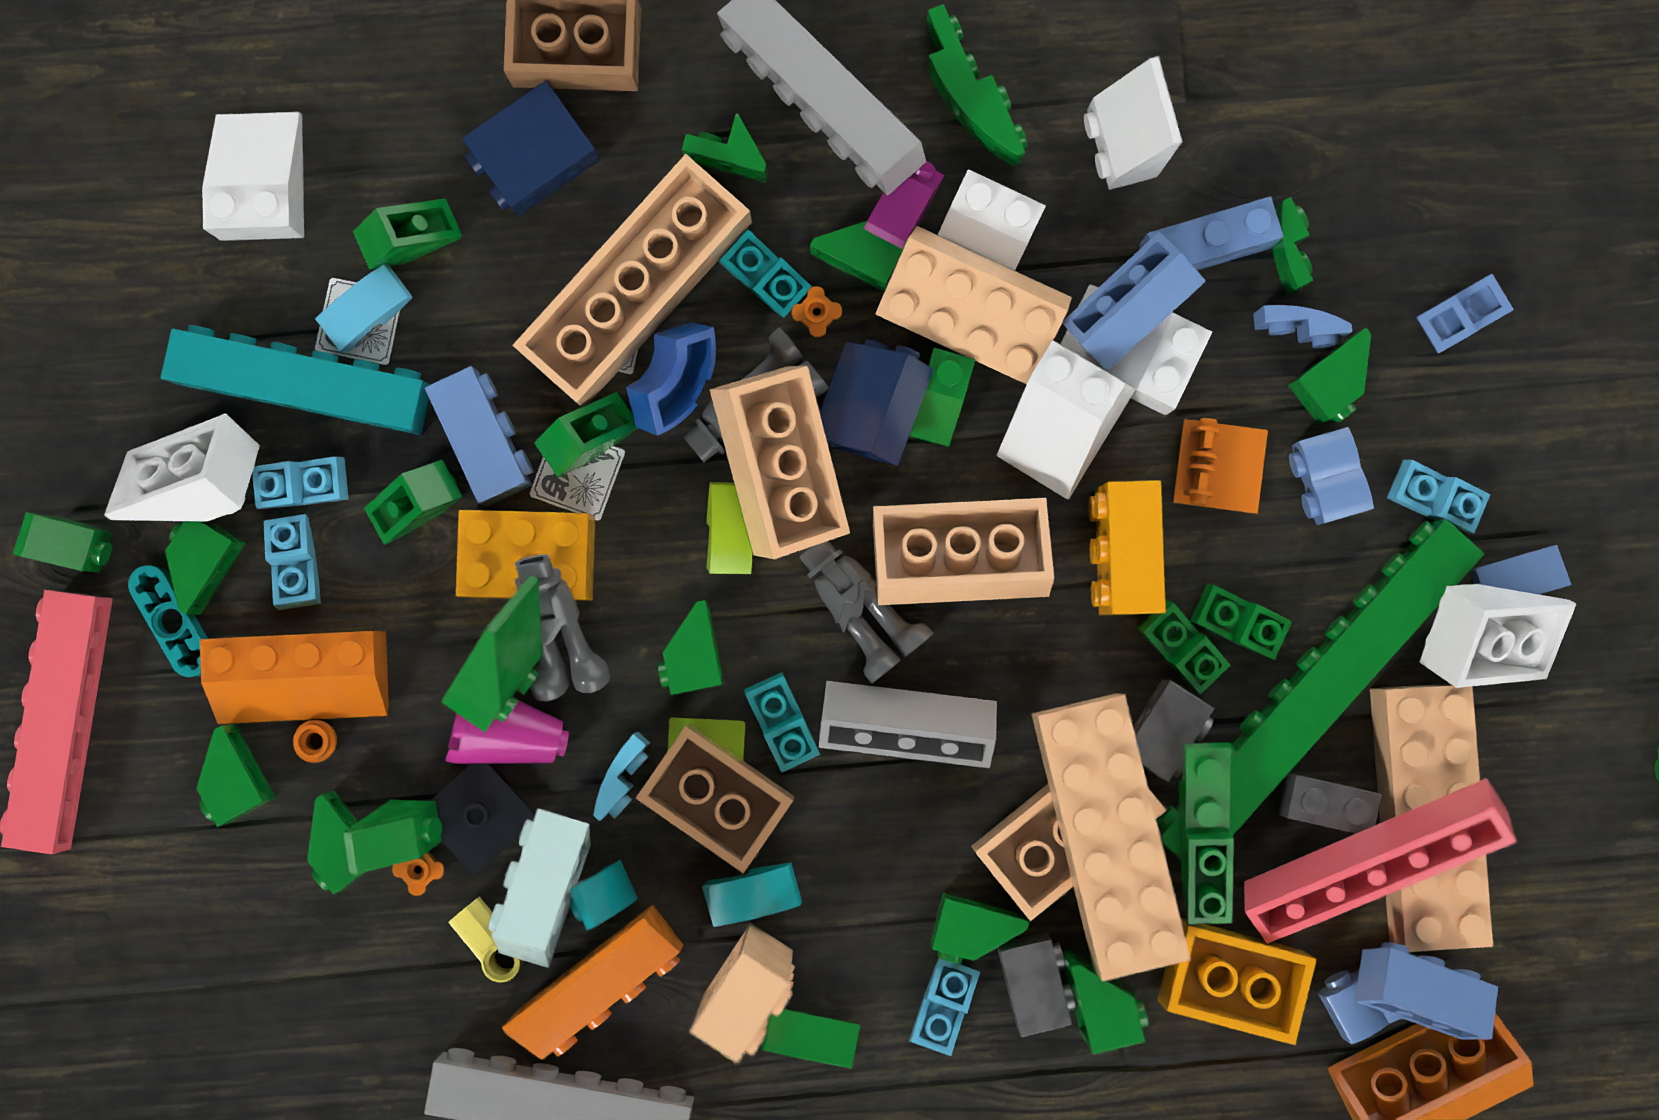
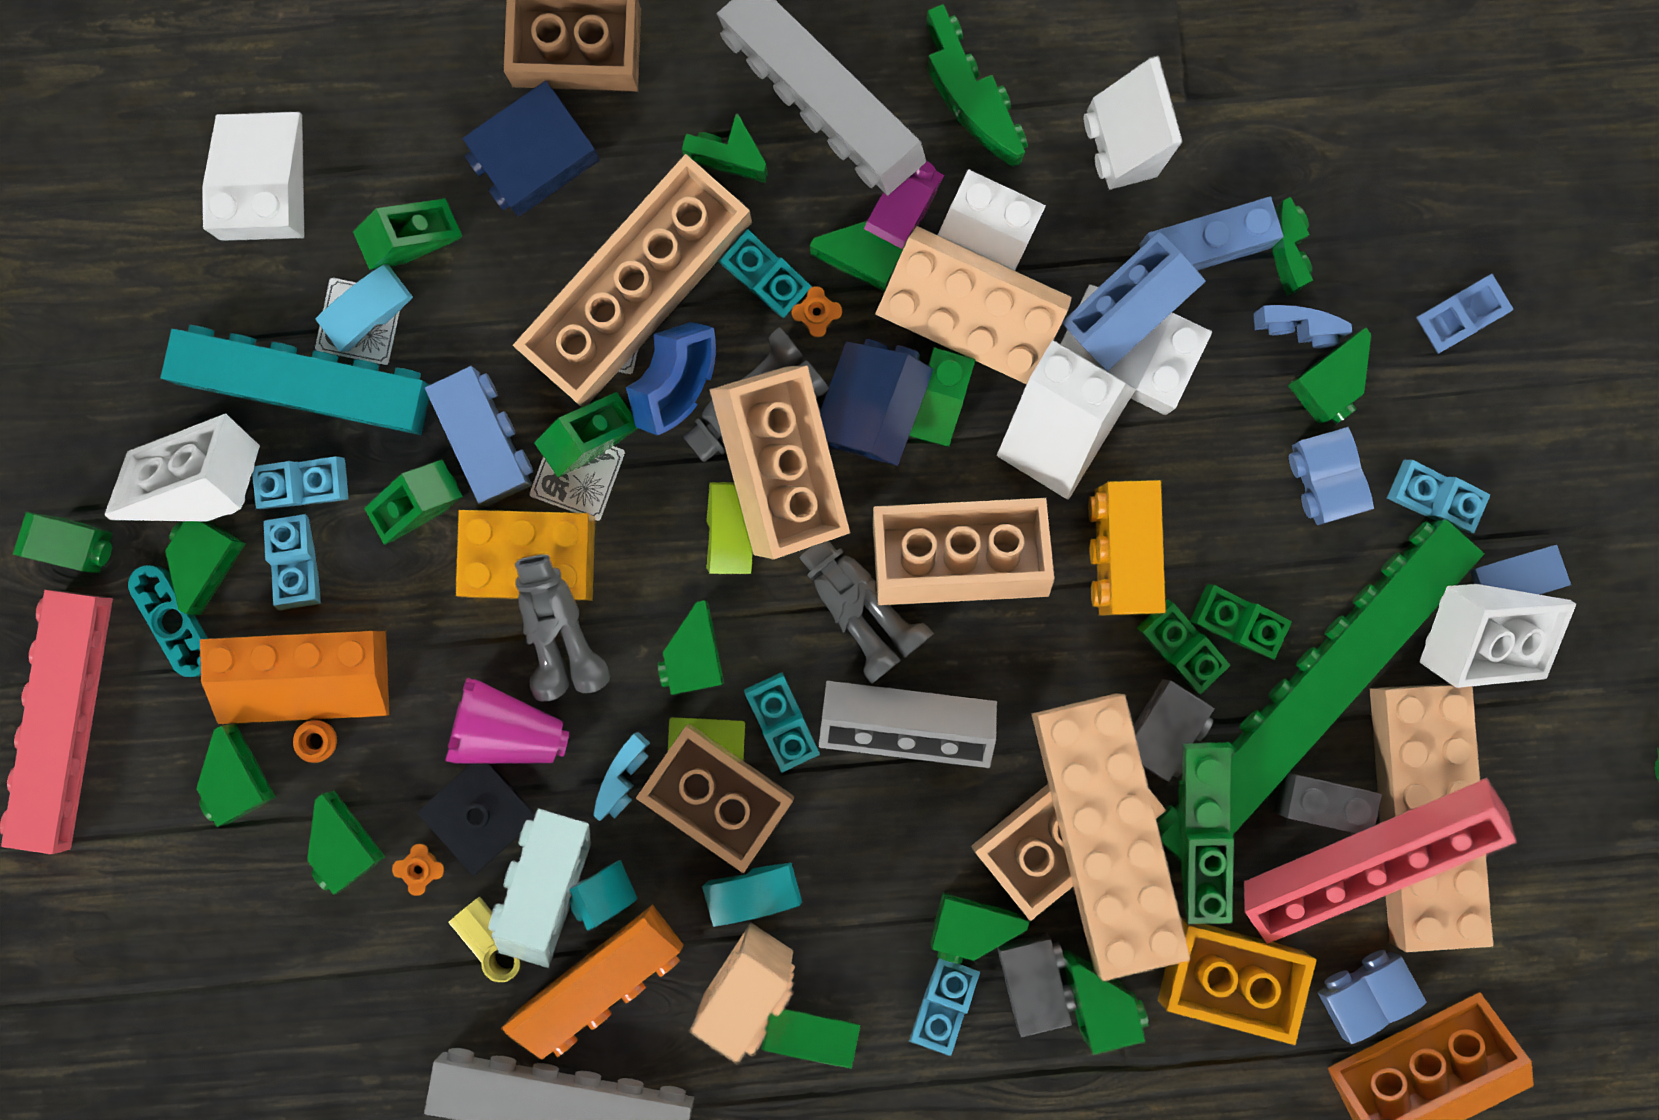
green slope [343,800,442,874] -> none
green slope [441,574,543,732] -> none
orange hinge [1173,418,1268,514] -> none
medium blue brick [1355,942,1498,1040] -> none

